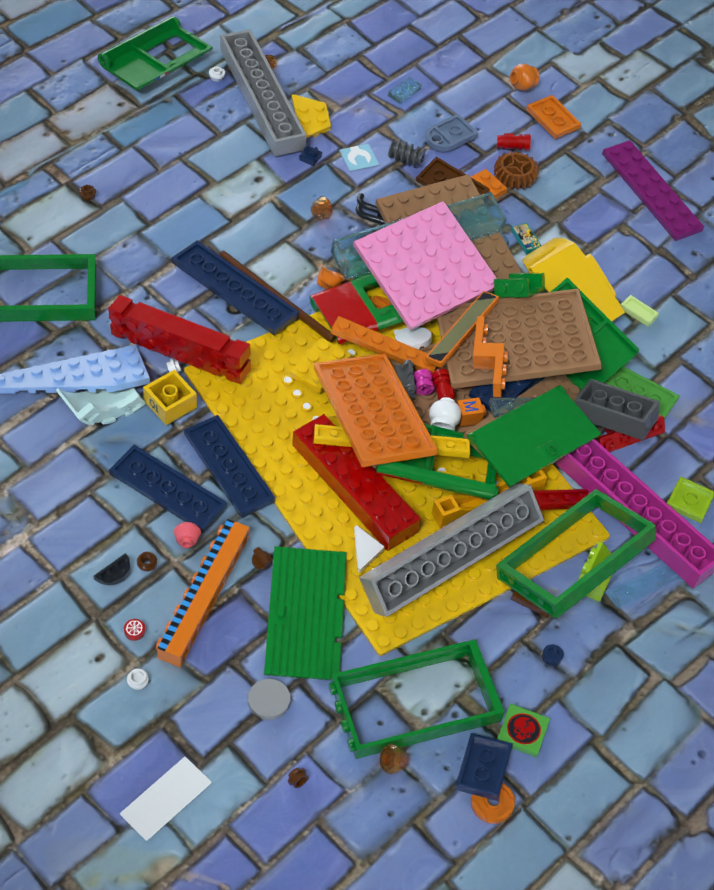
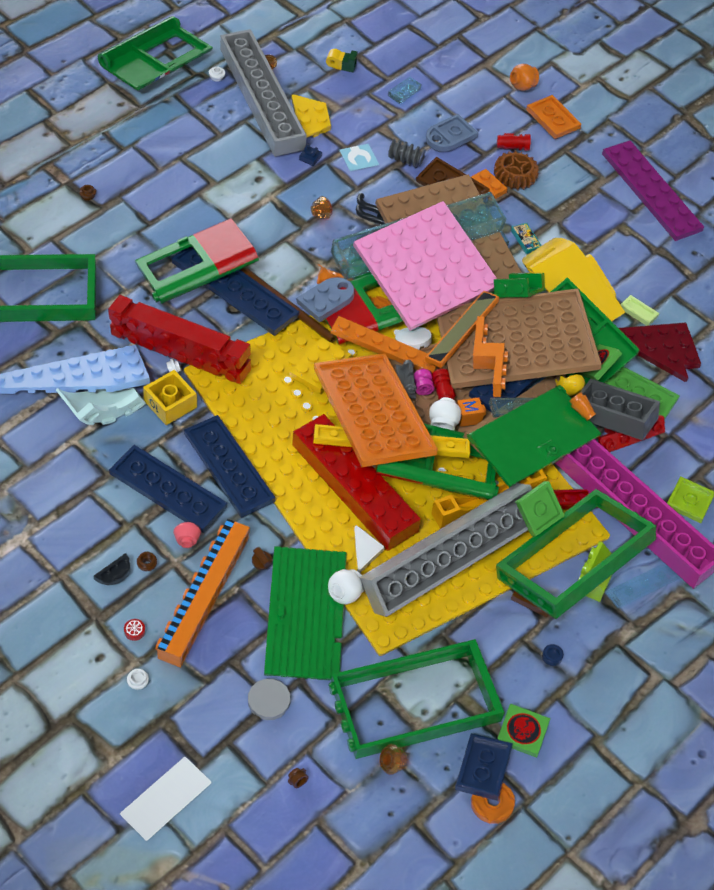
none -> piece [135,218,259,304]
none -> sand blue plate [296,277,354,322]
none -> leg [326,49,358,73]
none -> white piece [328,569,364,604]
none -> bright green plate [515,481,565,537]
none -> yellow hair [555,374,585,396]
none -> orange cone [569,392,596,421]
none -> bright green tile [578,344,622,381]
none -> dark red wing [619,322,701,382]

